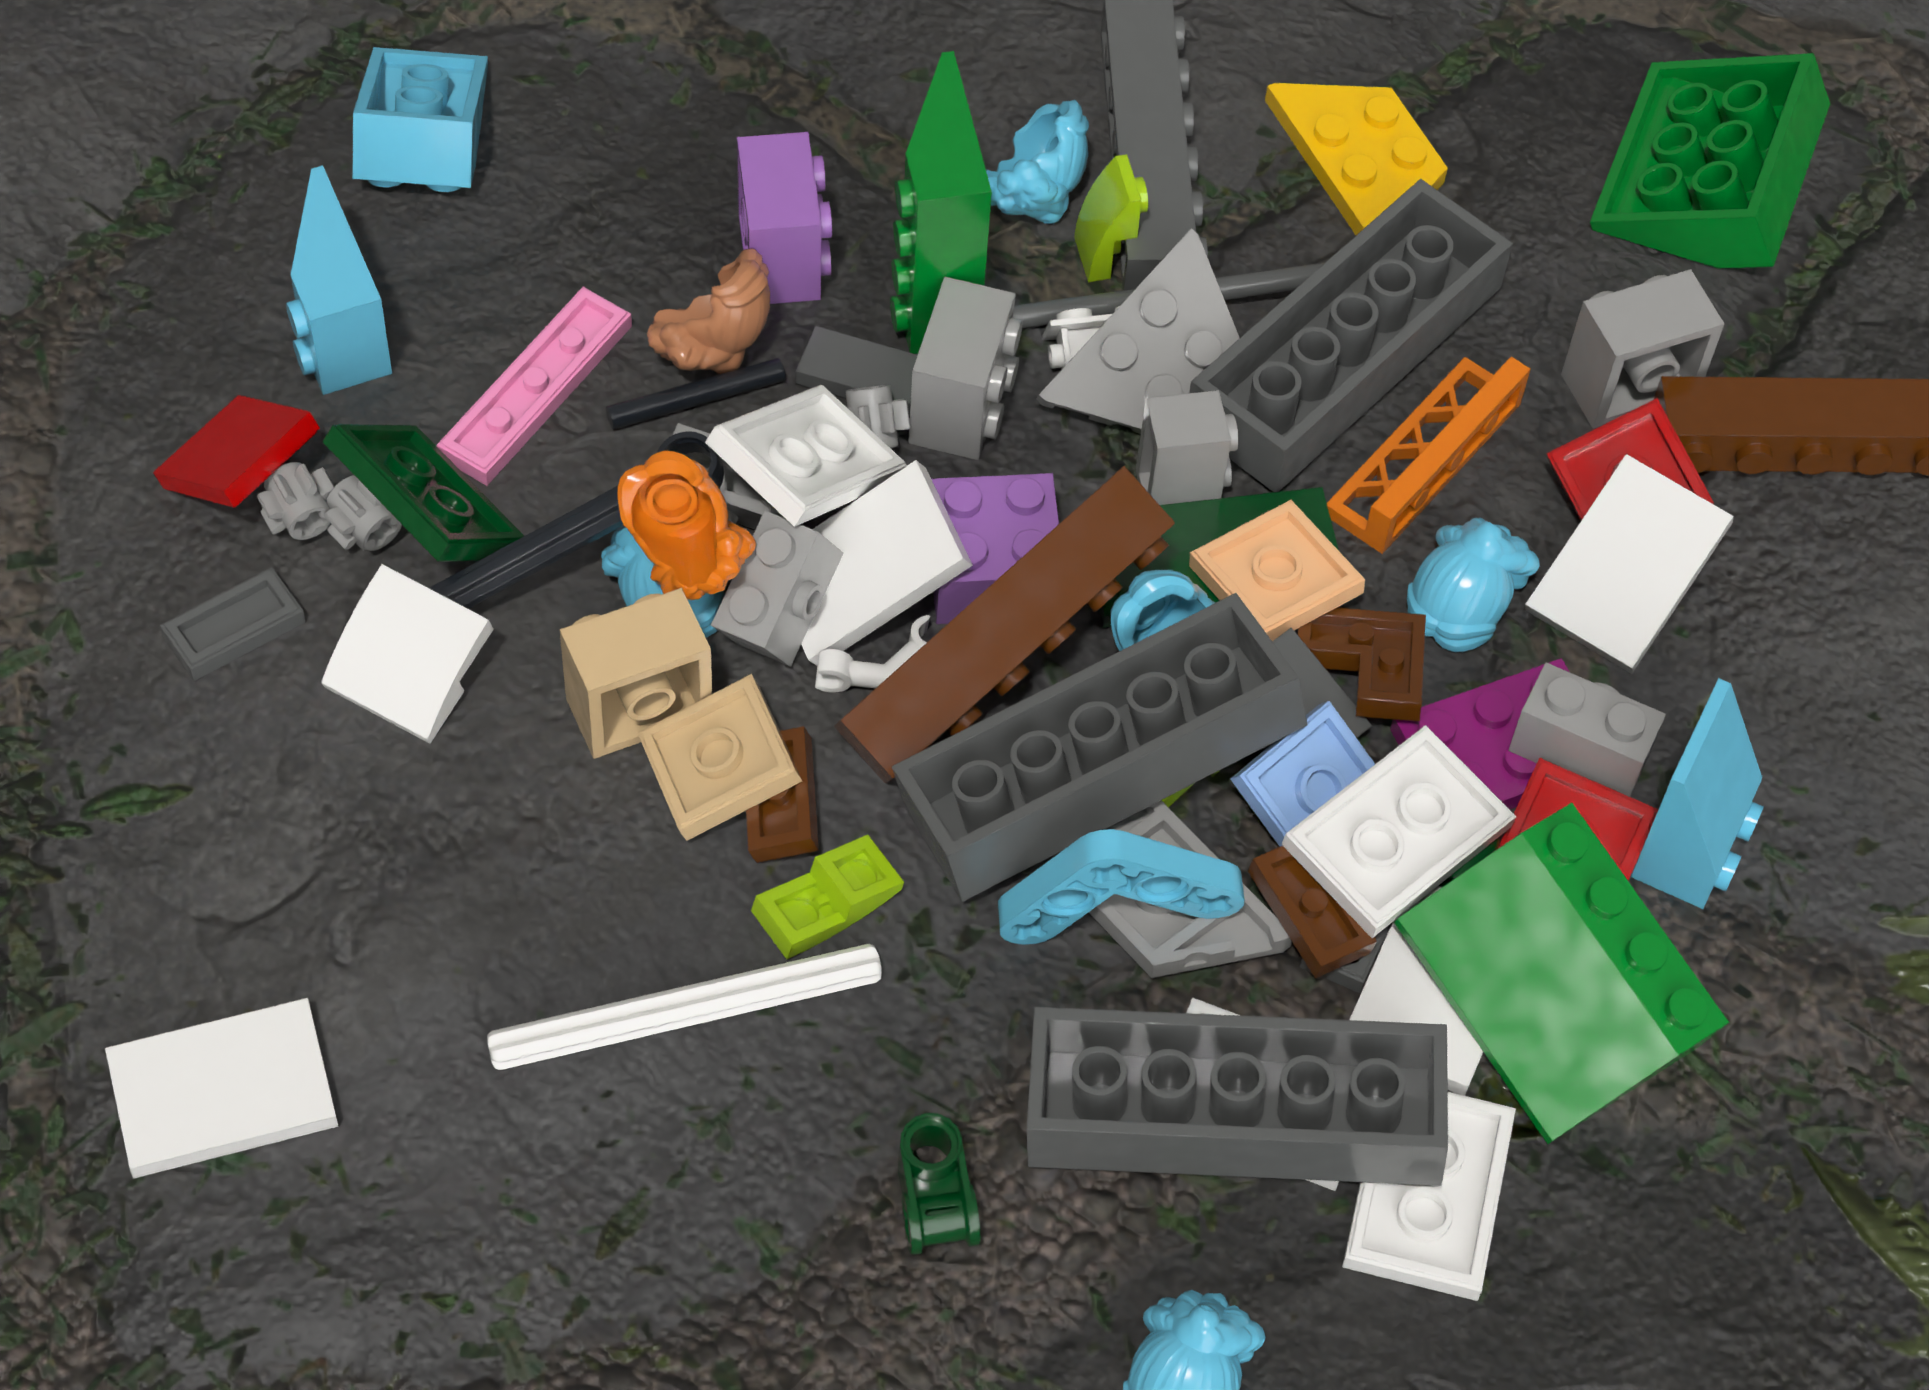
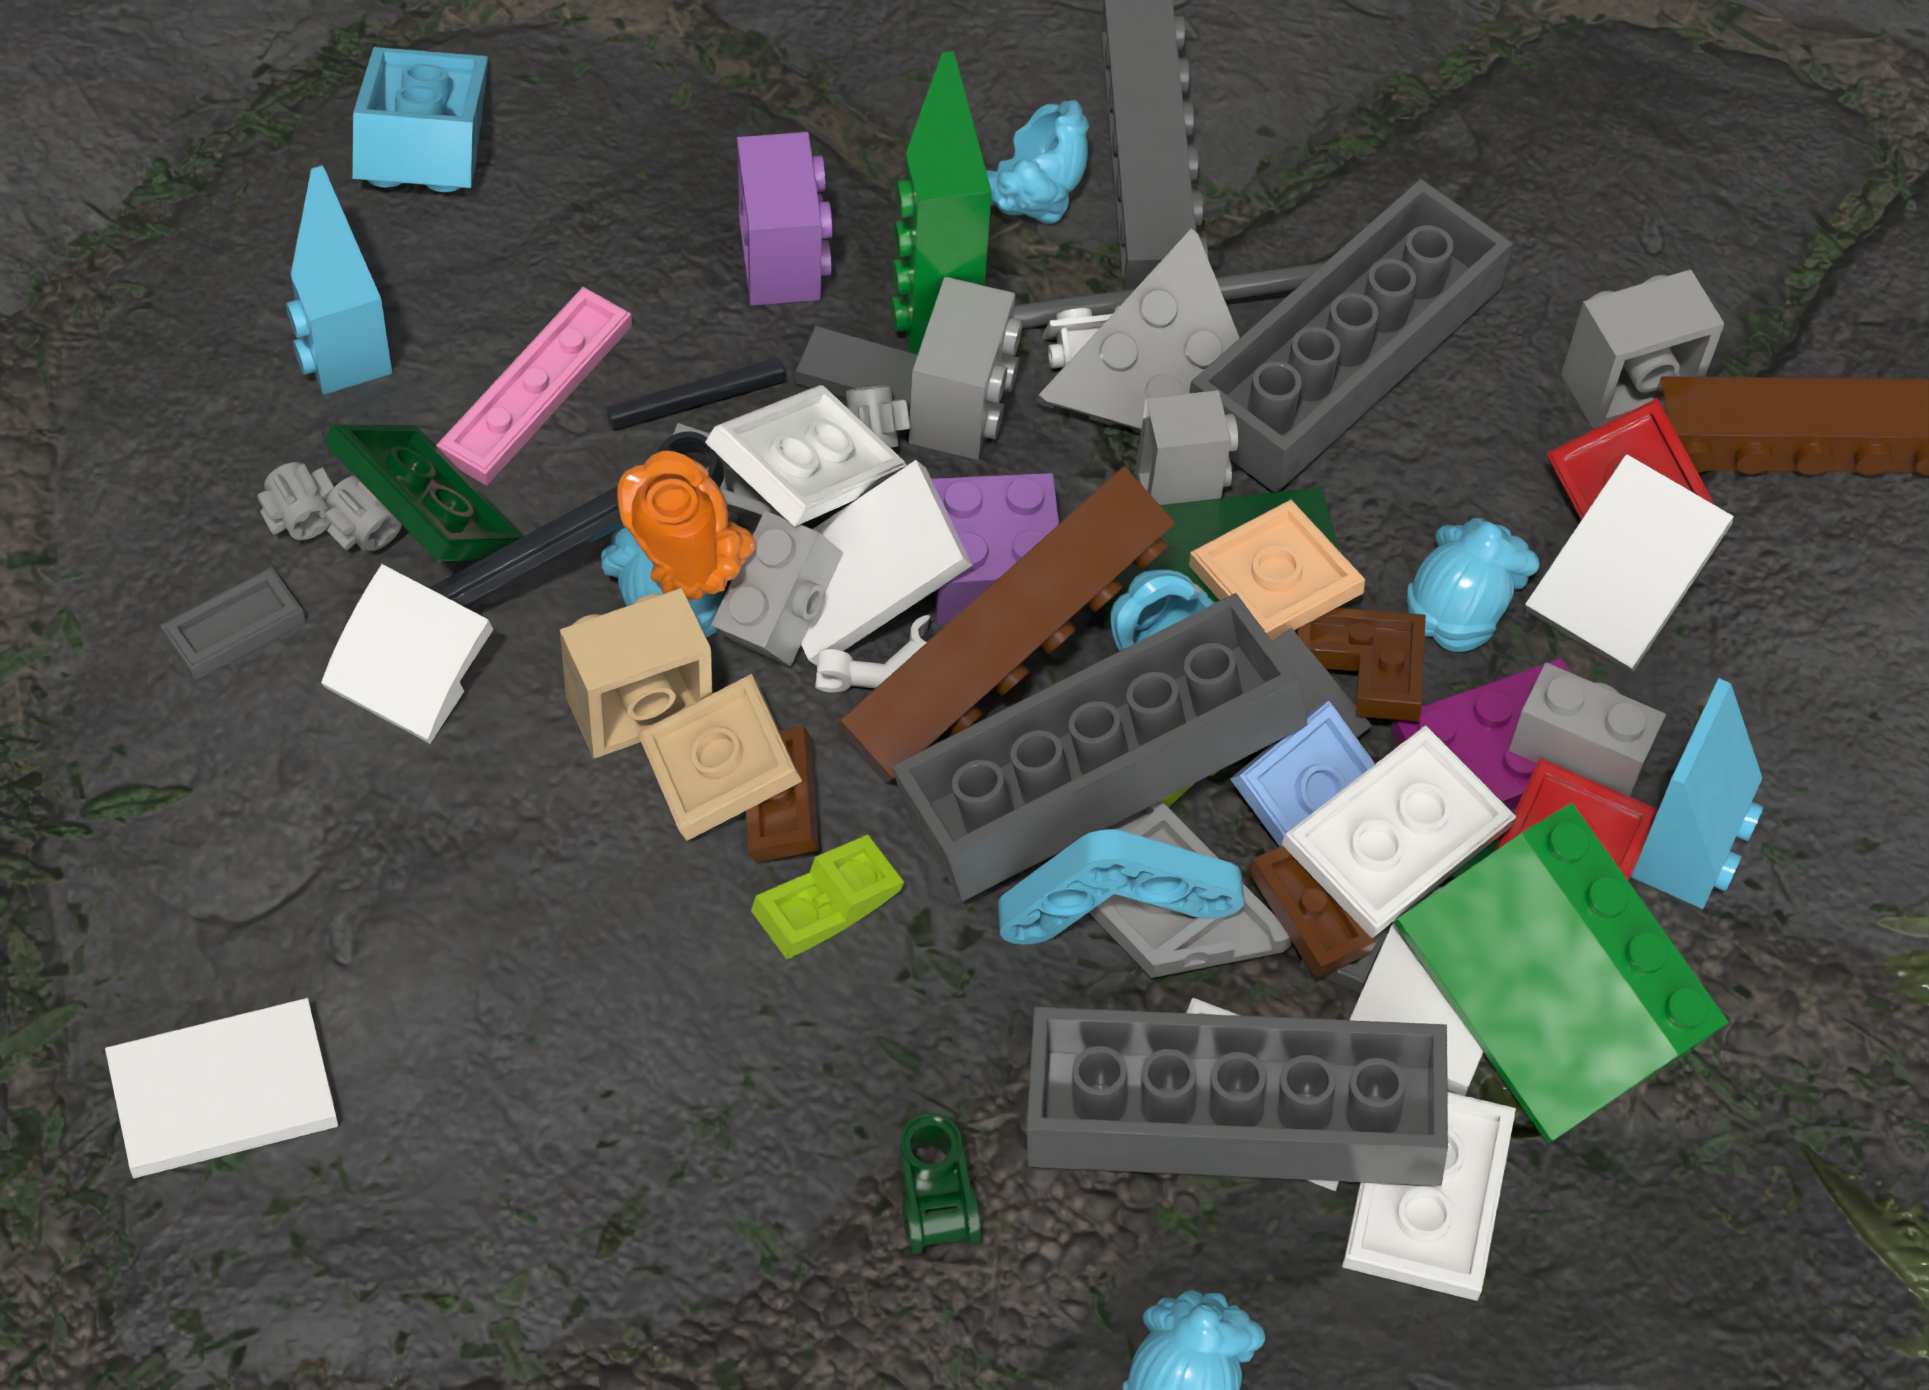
red tile [153,395,320,508] -> none
white axle [487,944,882,1070] -> none
nougat hair [647,248,770,374] -> none
lime slope [1074,154,1148,282] -> none
yellow wing [1265,83,1448,235] -> none
orange fence [1327,356,1531,554] -> none
green slope [1590,53,1830,268] -> none

